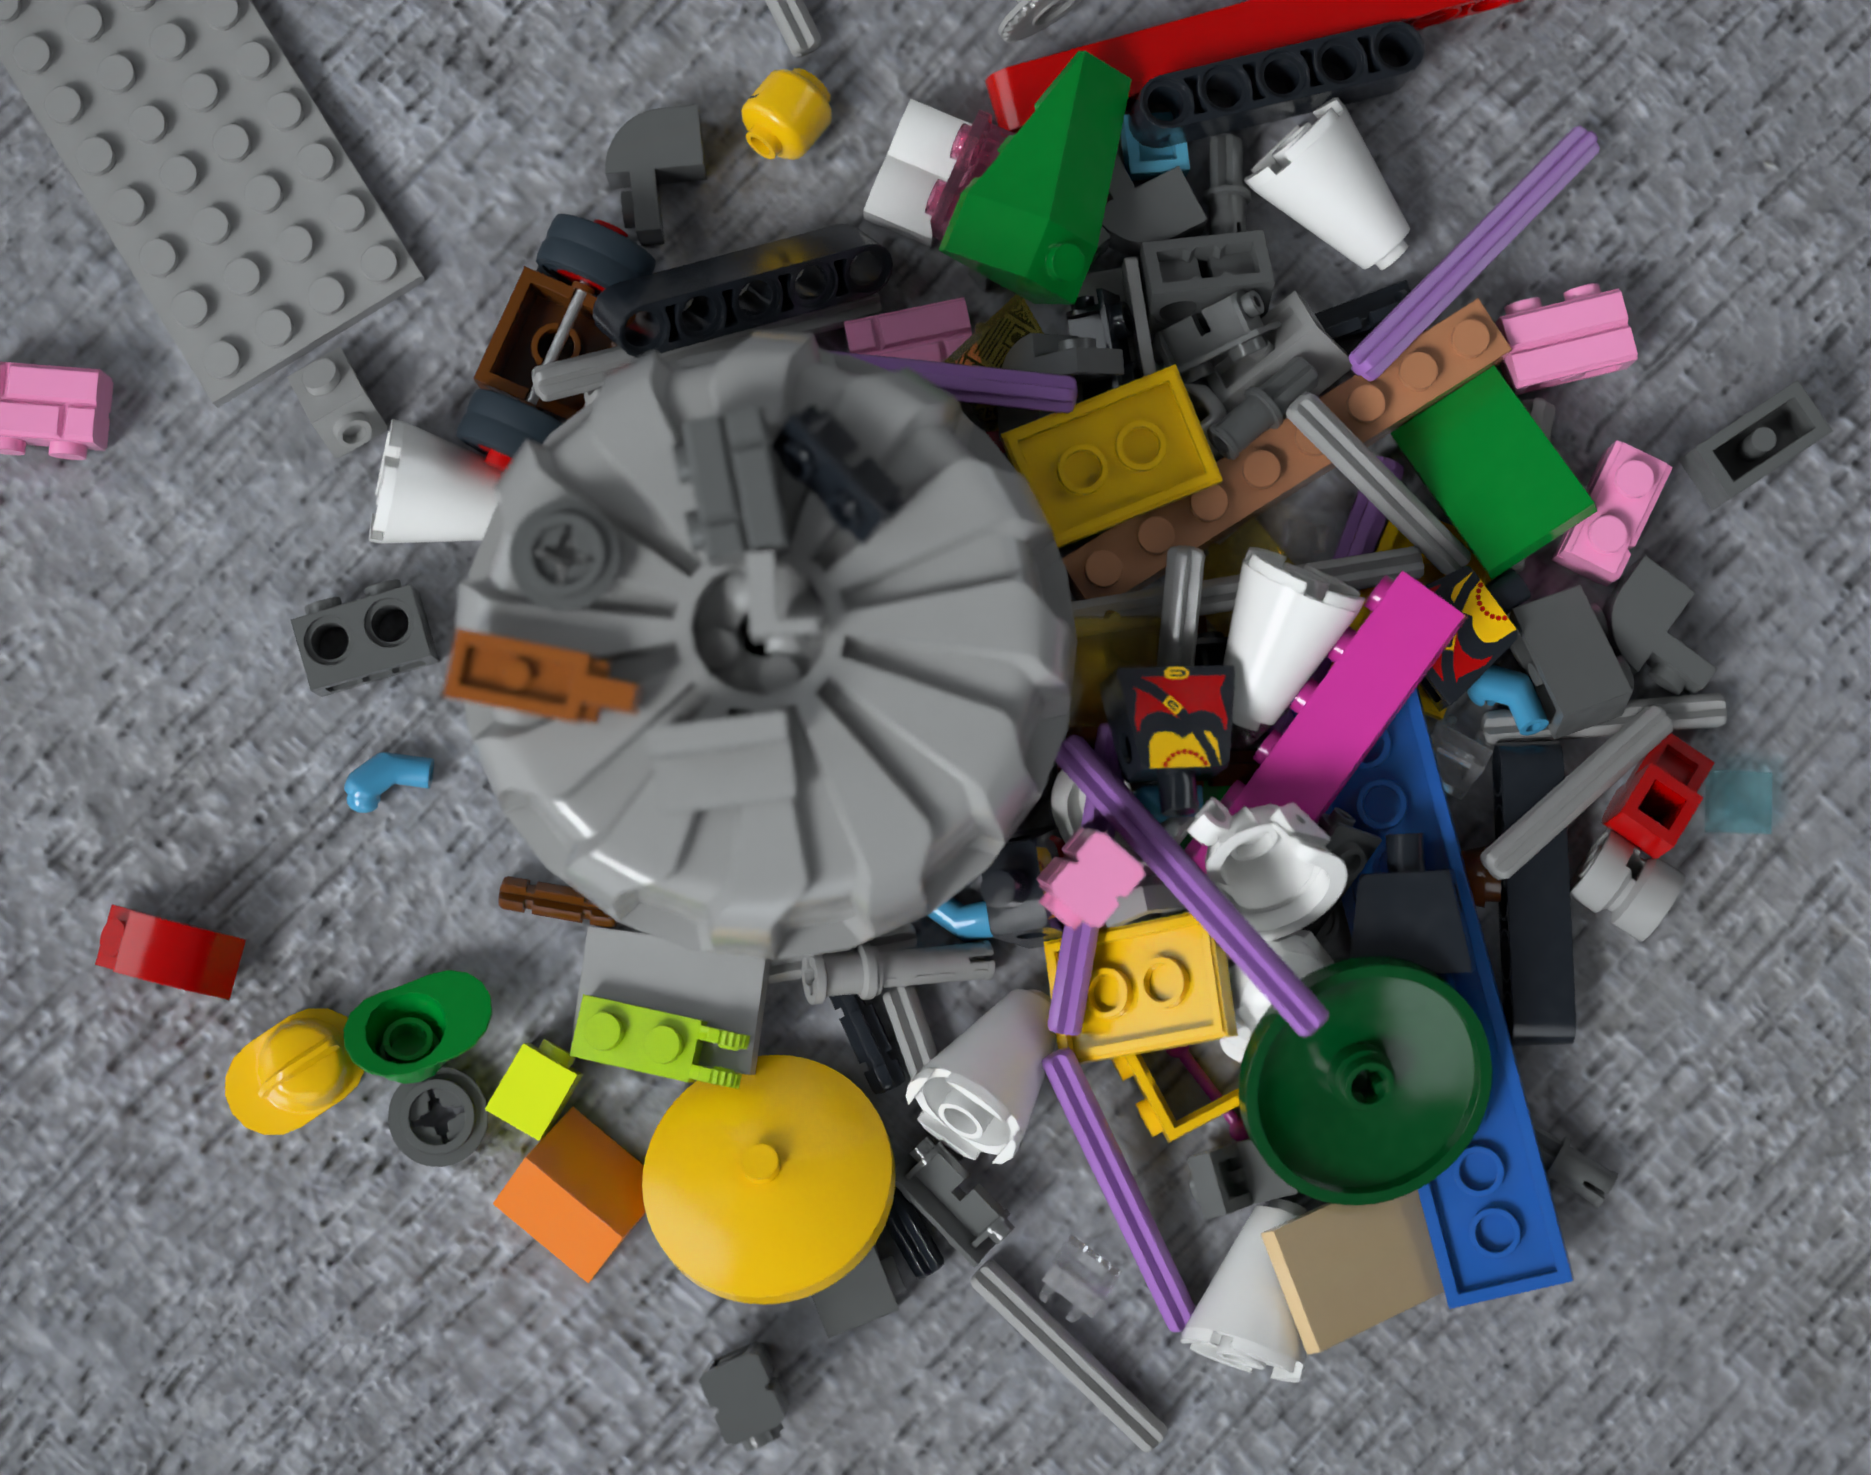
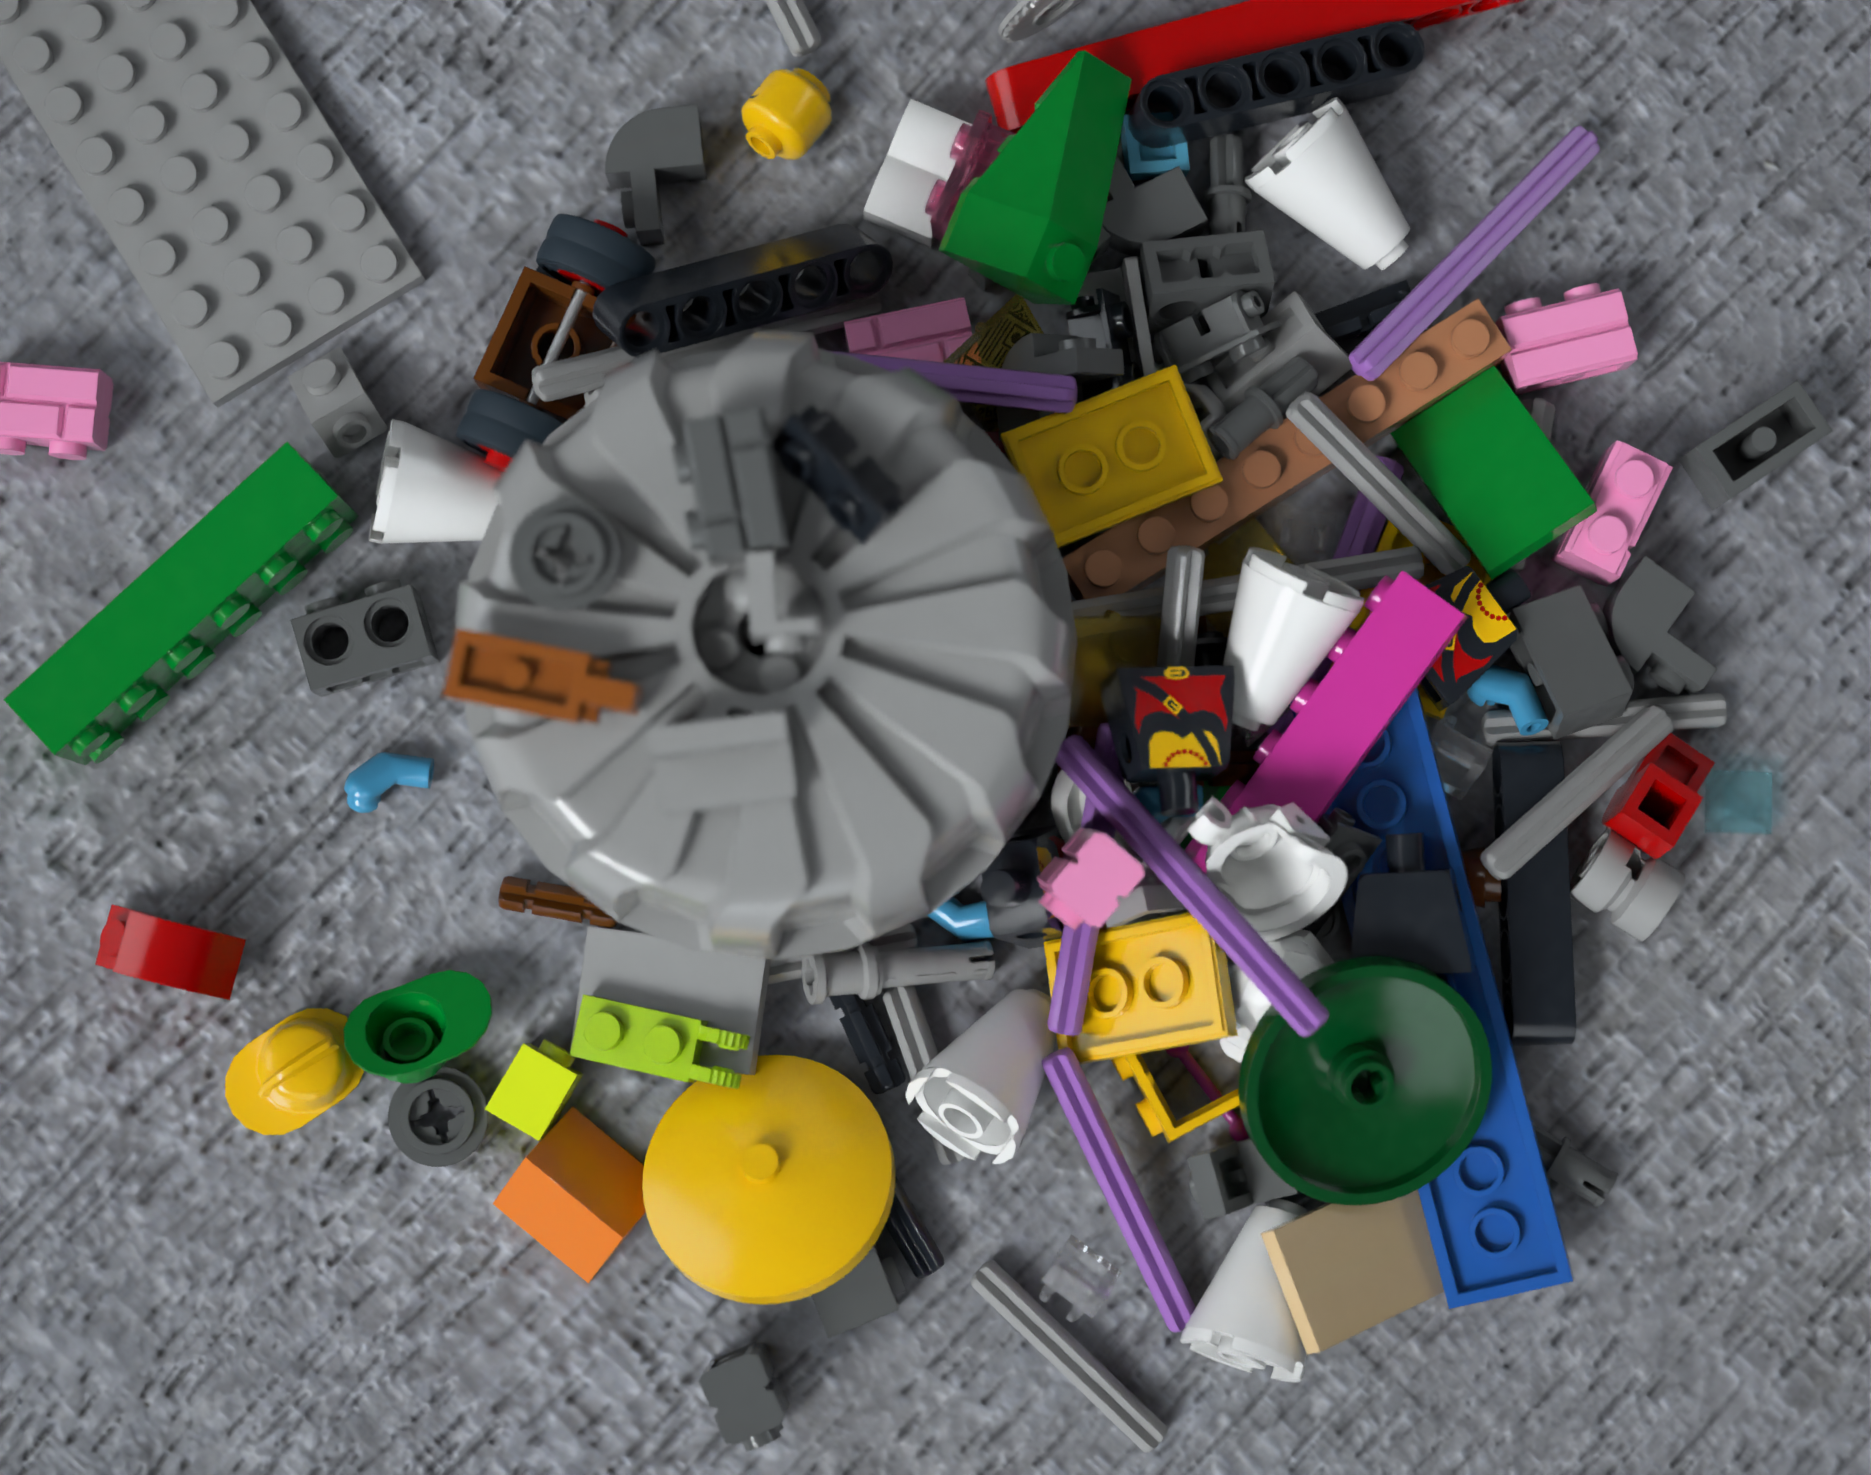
dark grey hinge [895,1137,1015,1267] -> none
none -> green brick [3,442,359,765]

